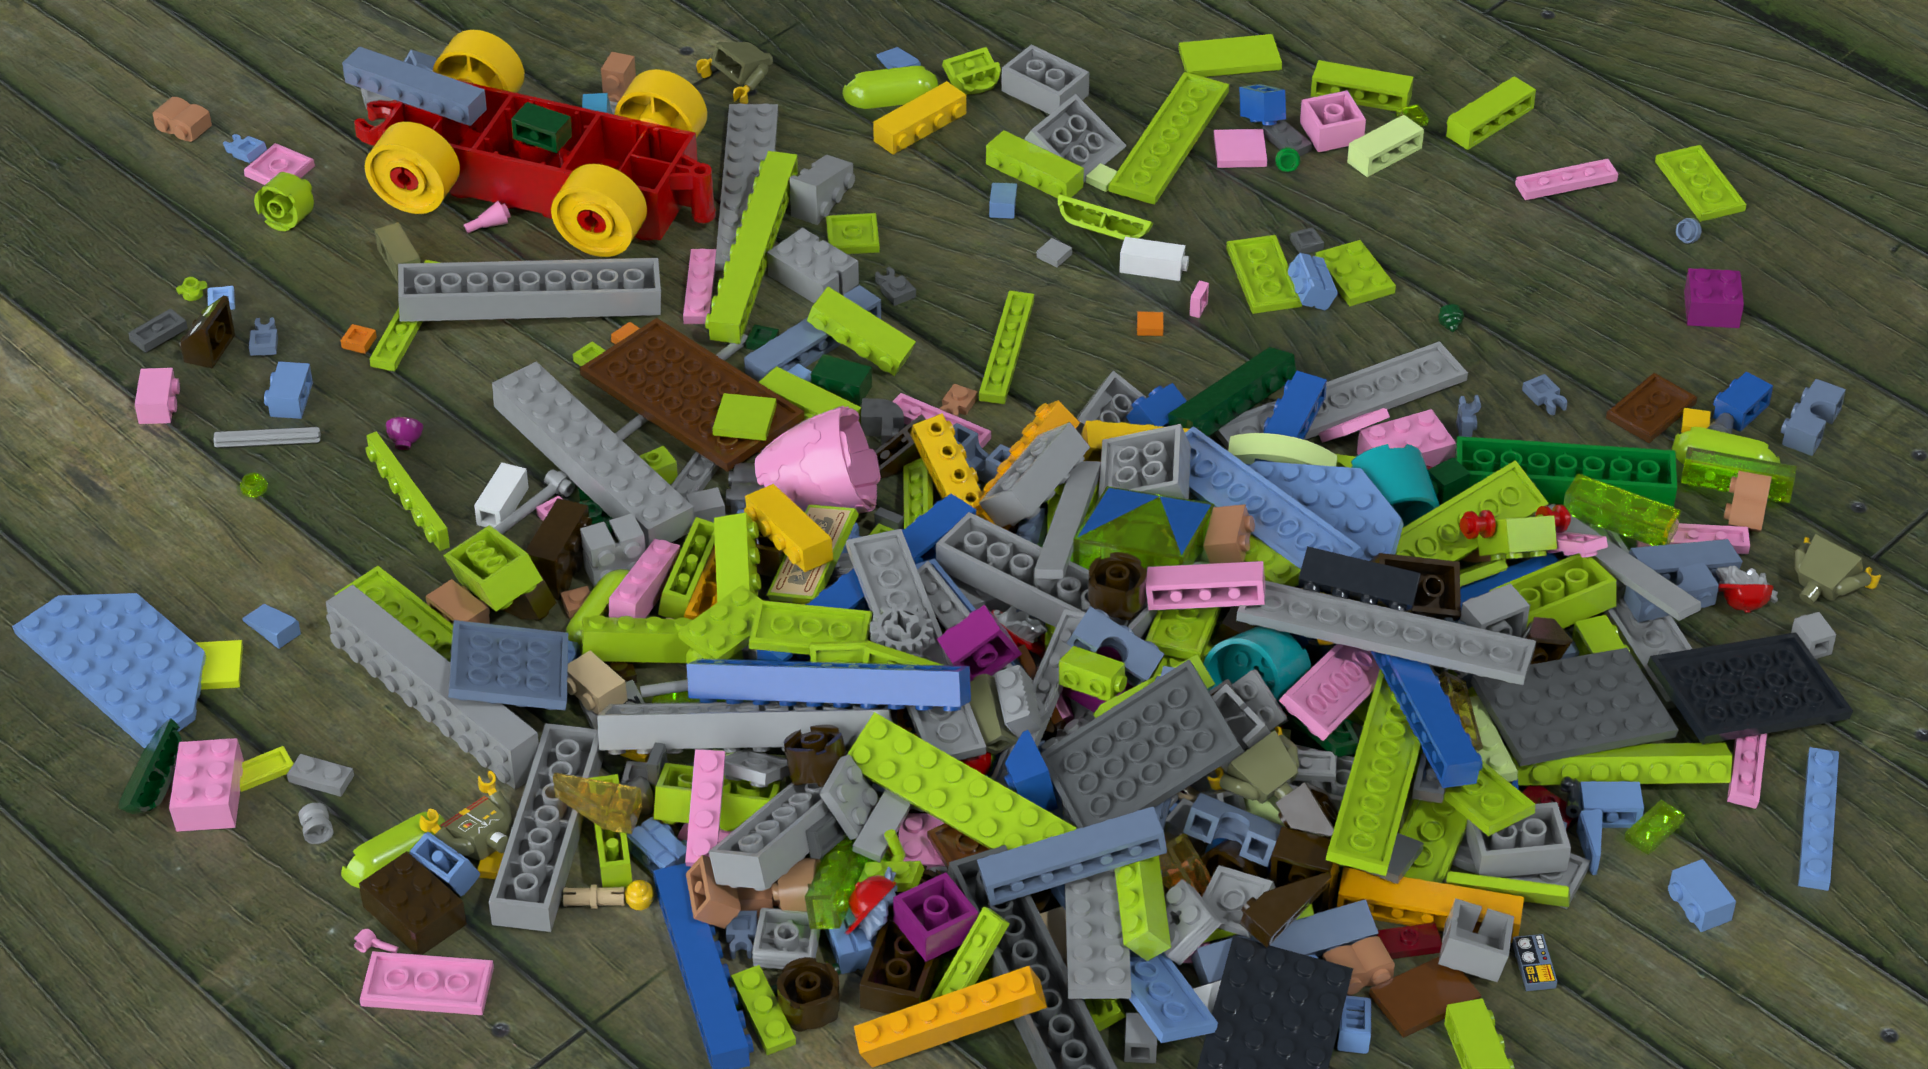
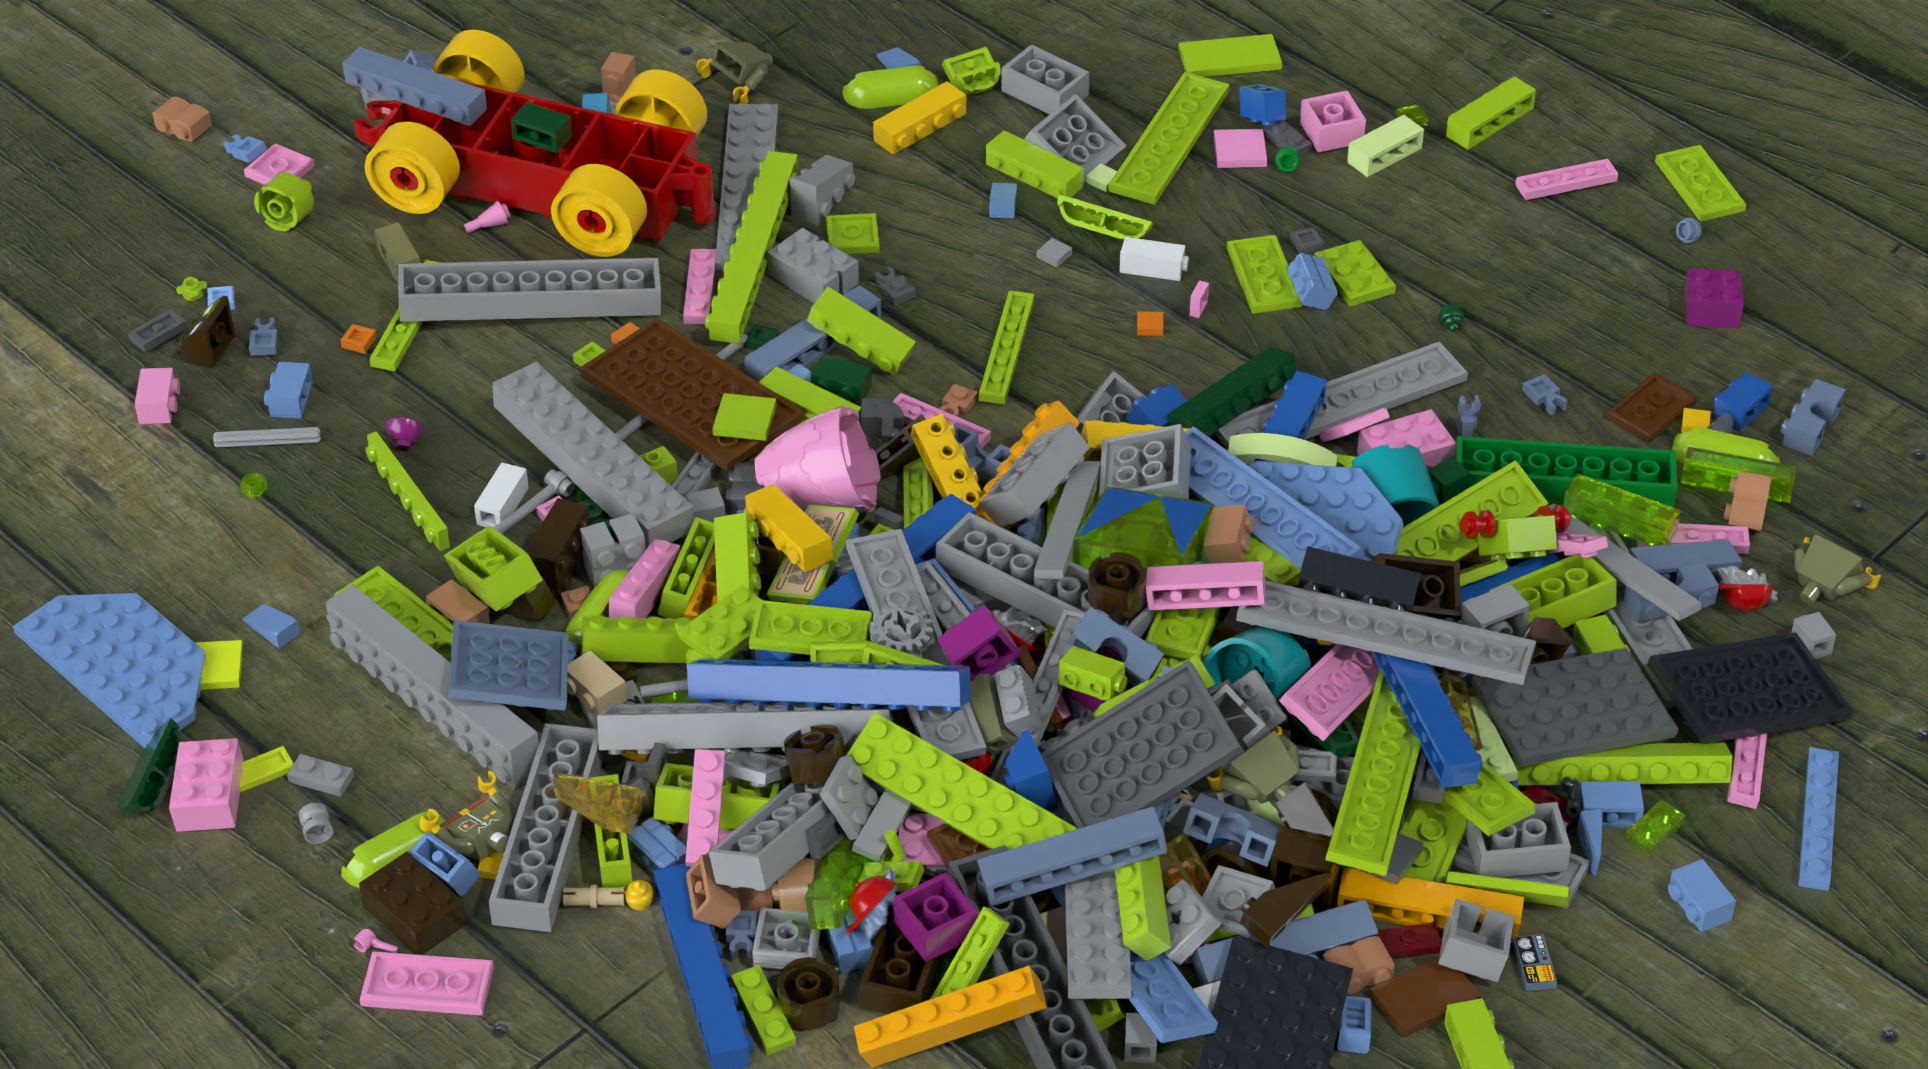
lime brick [1311,60,1414,113] -> none

